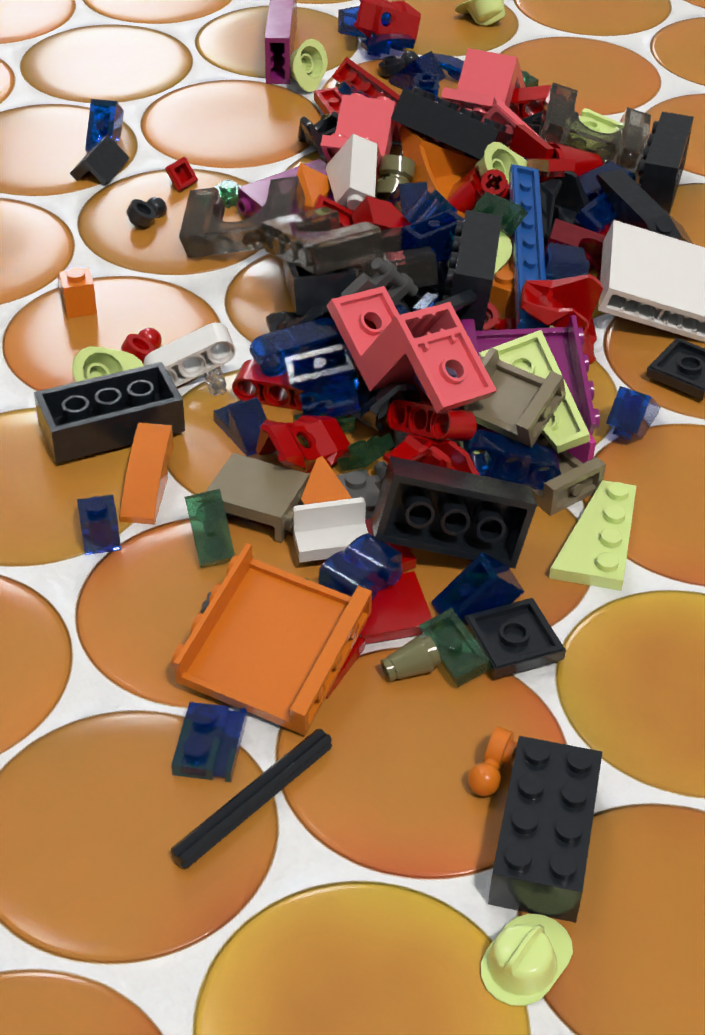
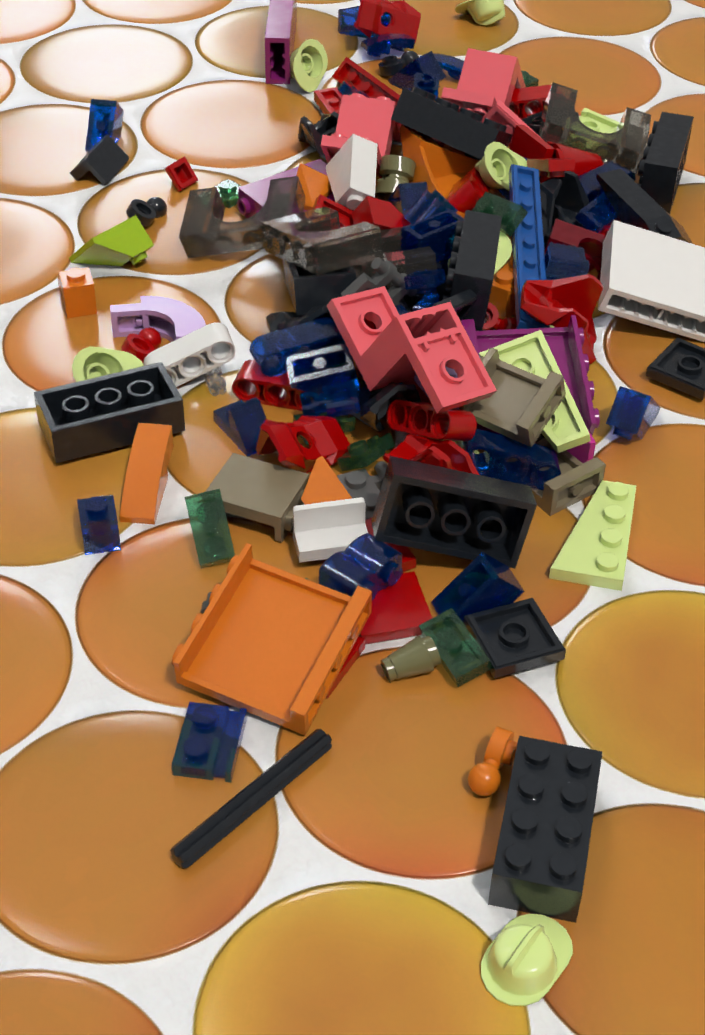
red pin [481,169,510,202] -> none
none -> lime slope [69,215,154,267]
none -> lavender arch [110,296,206,342]
none -> clear blue plate [404,269,446,294]

